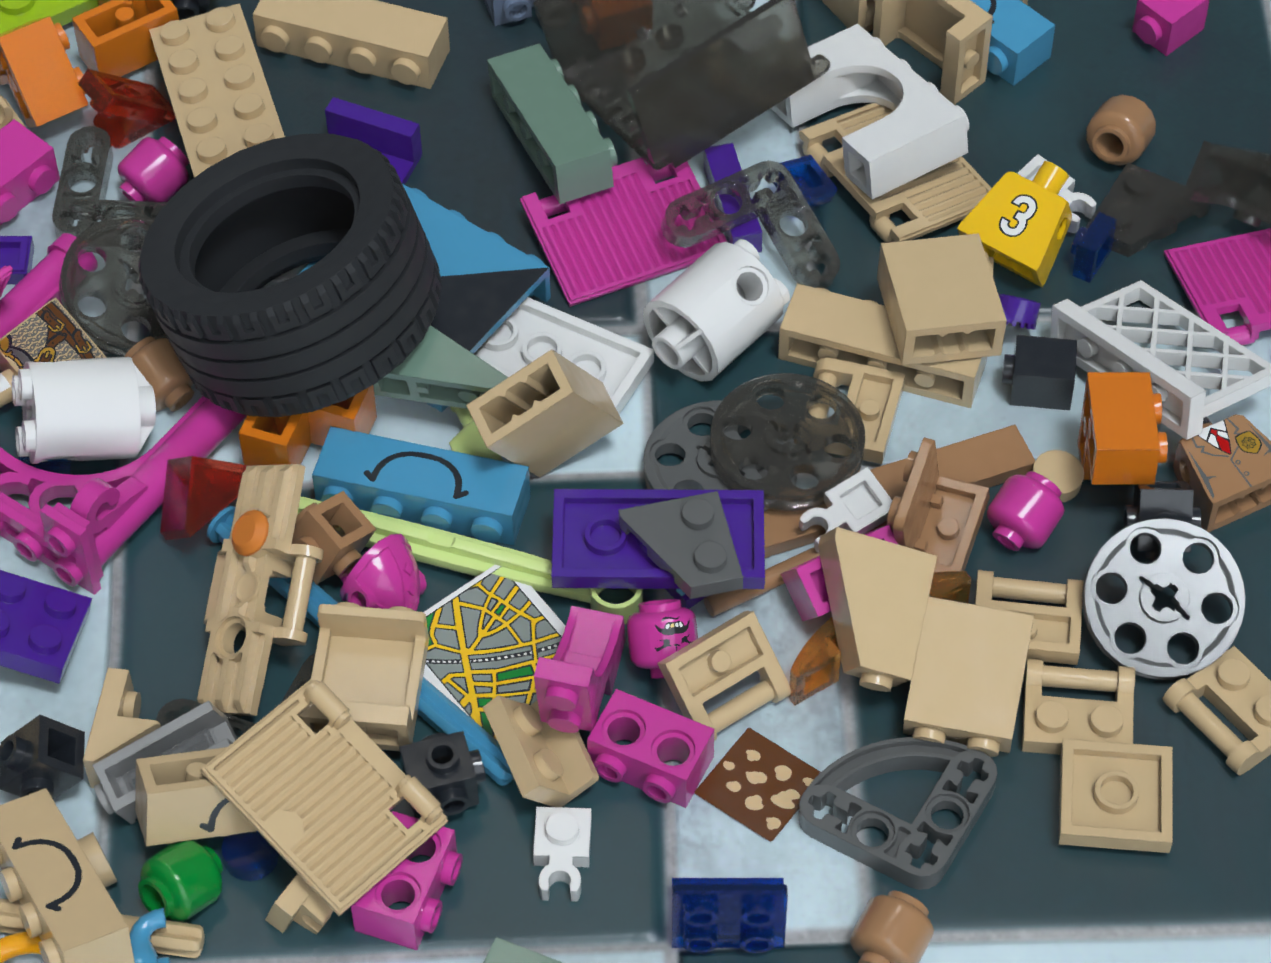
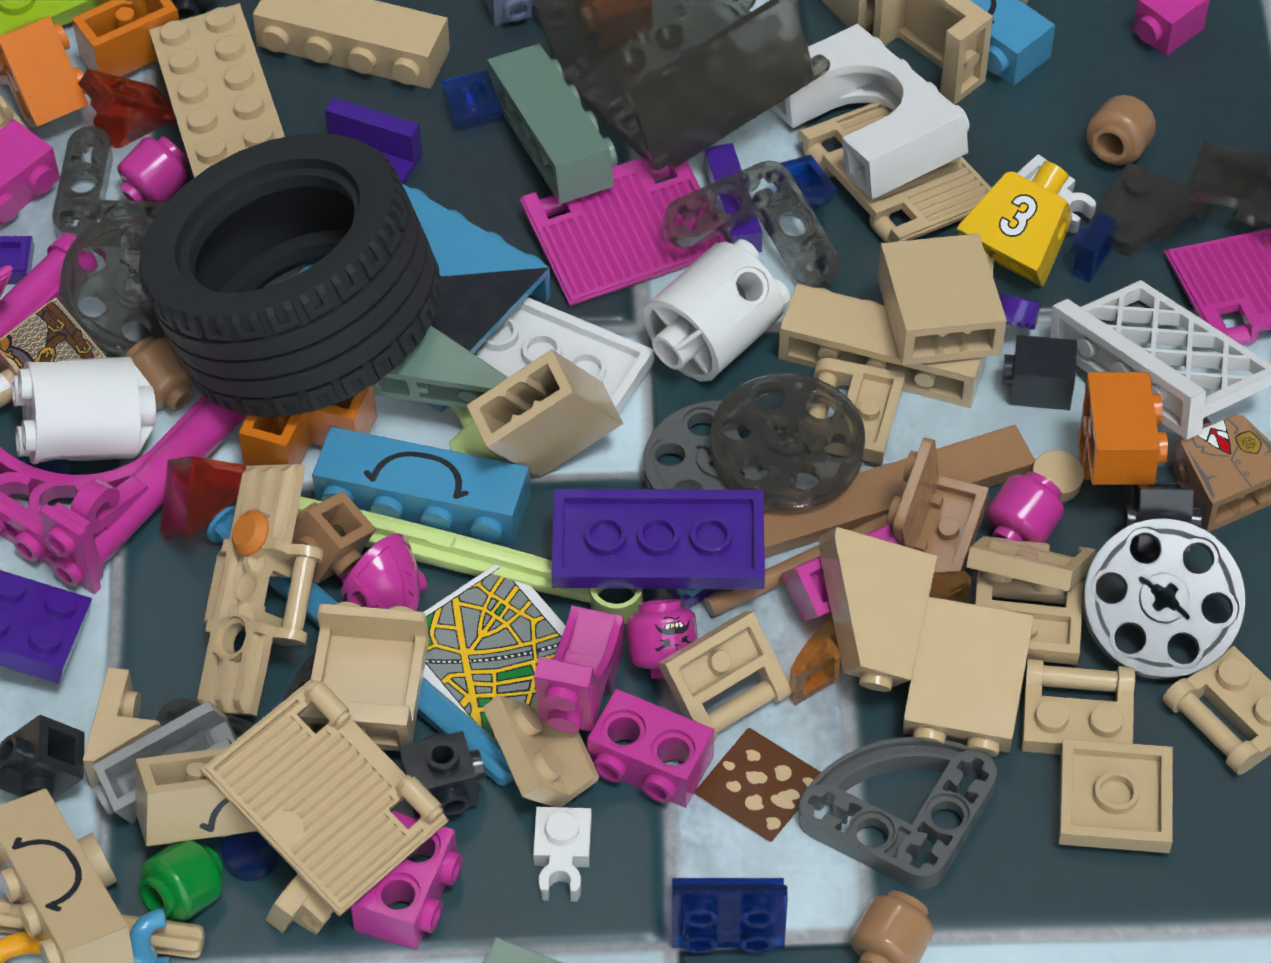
dark grey wing [618,491,743,599] -> none
white plate [799,467,892,552] -> none
none -> clear blue plate [442,70,501,127]
none -> tan wing [966,536,1096,595]

